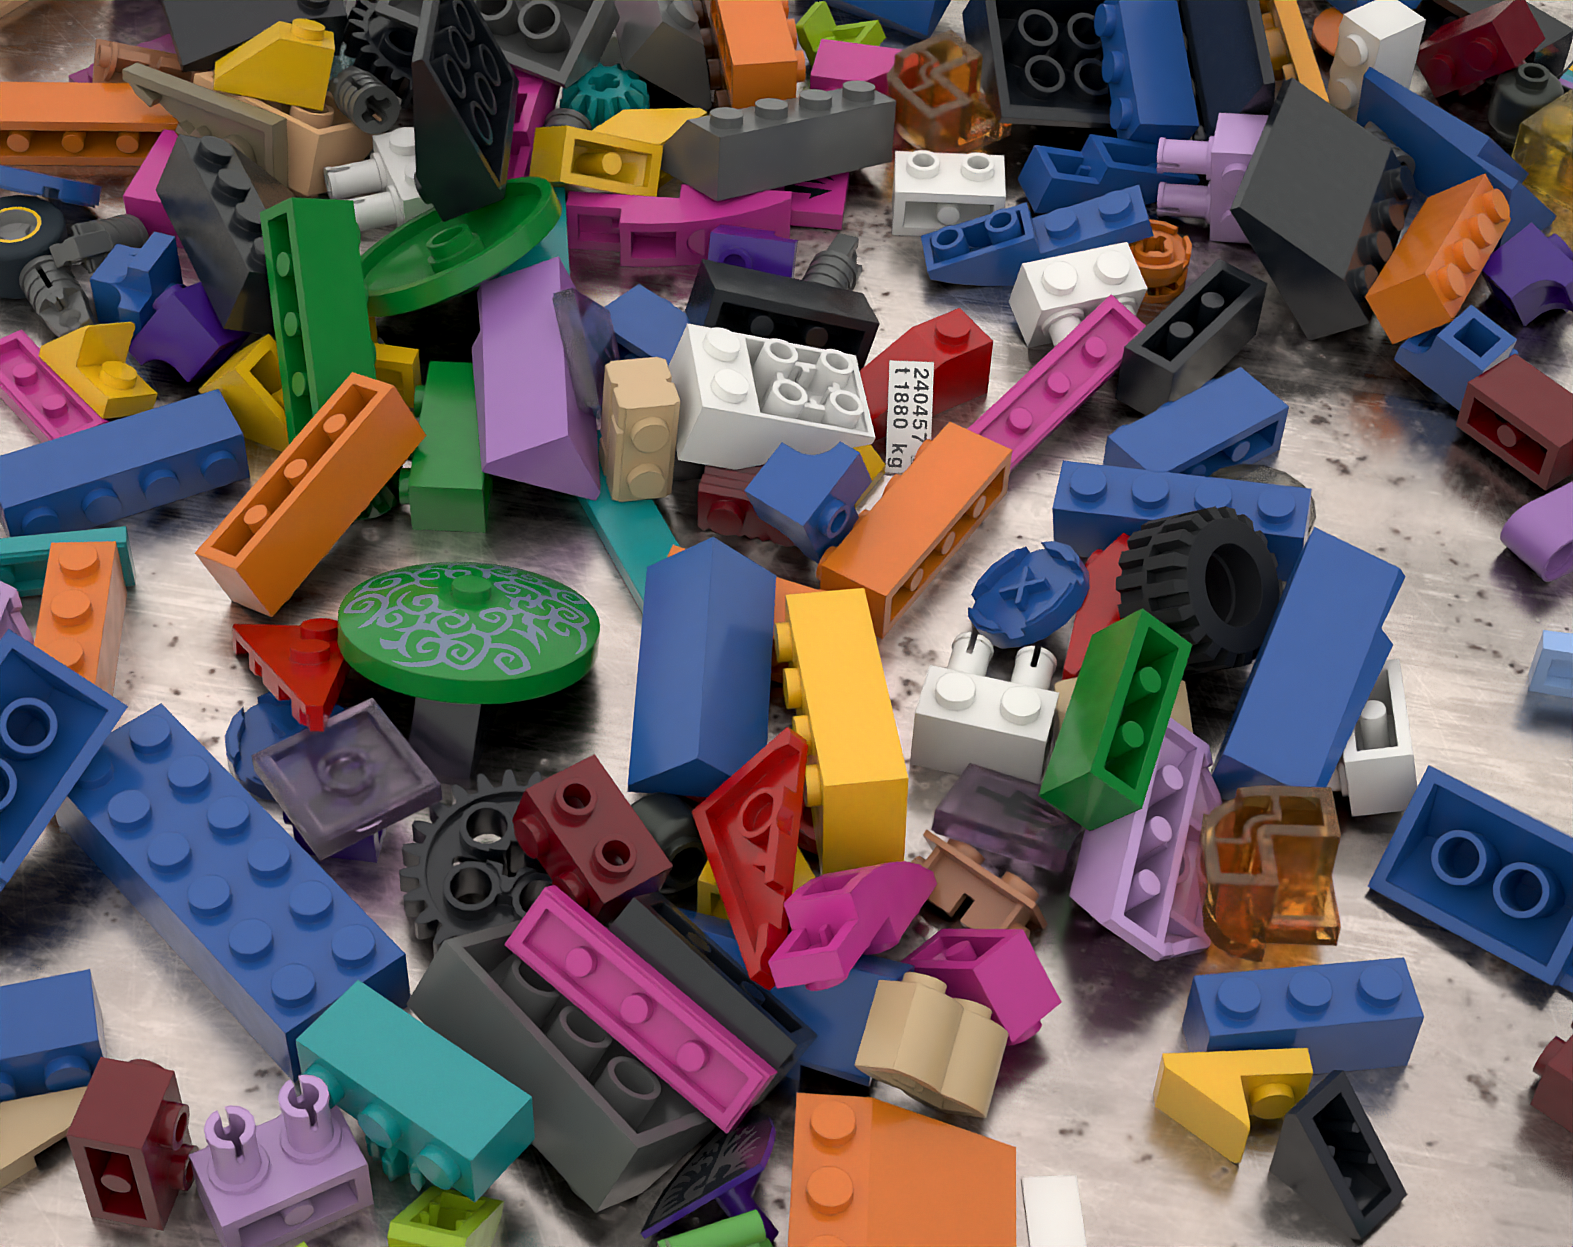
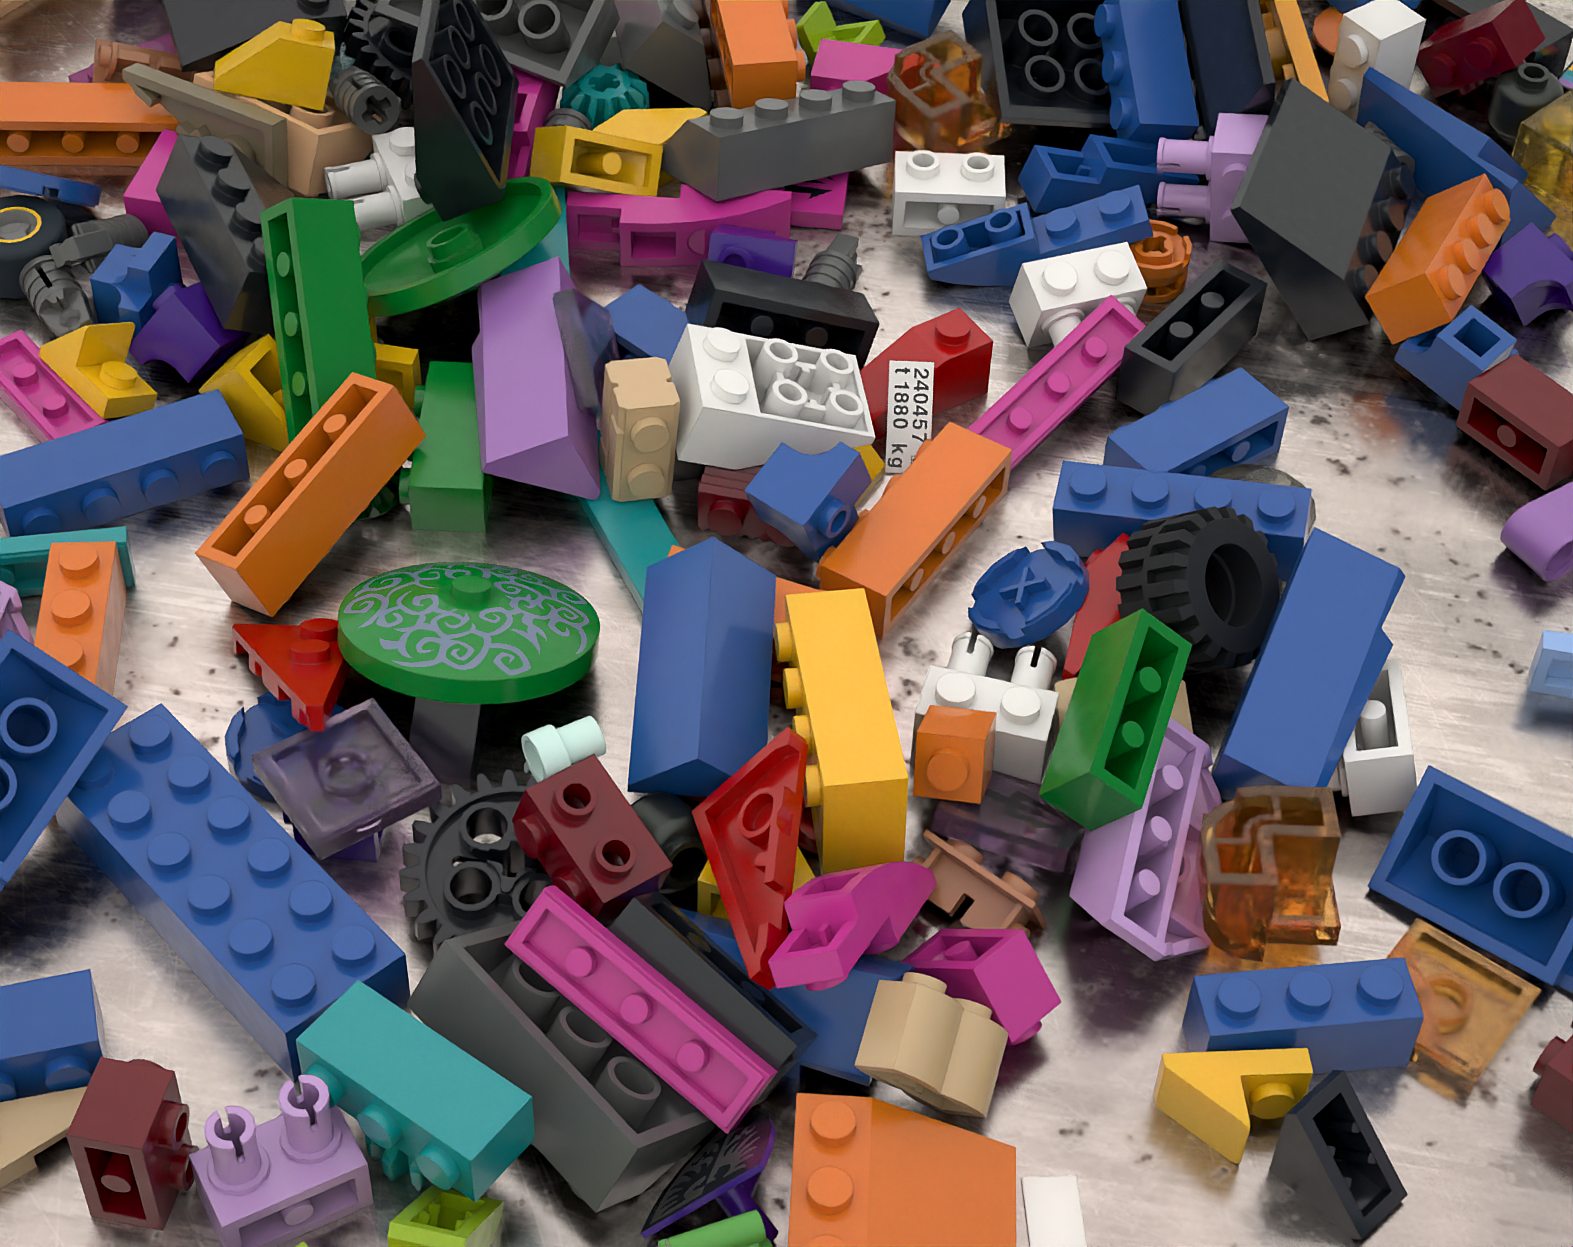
none -> light aqua brick [521,716,606,783]
none -> orange brick [913,705,997,804]
none -> clear orange tile [1385,918,1541,1096]

